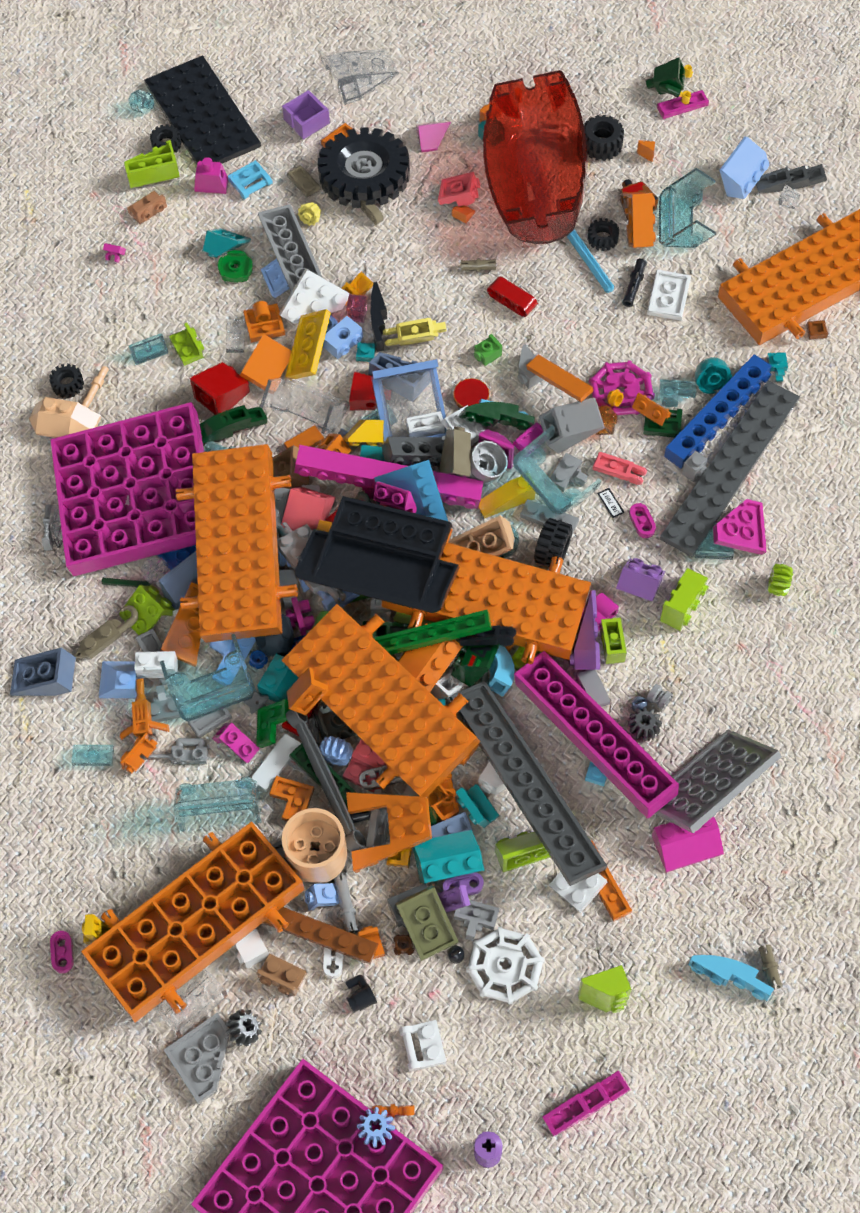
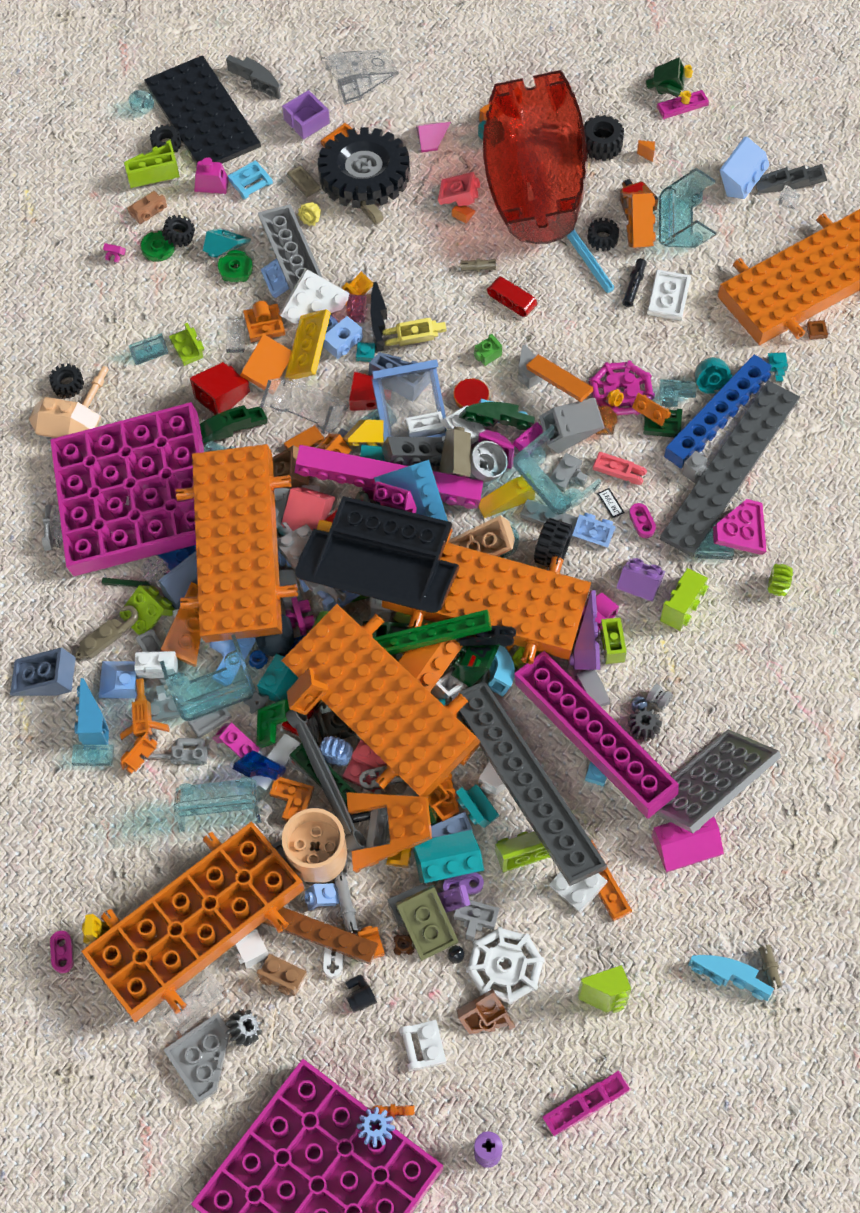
none -> dark azure slope [75,678,109,749]
none -> green tile [141,231,175,262]
none -> black tyre [162,215,195,247]
none -> dark grey slope [226,55,281,99]
none -> clear blue tile [232,750,286,780]
none -> dark orange slope [456,989,515,1034]
none -> light blue bracket [572,513,616,548]

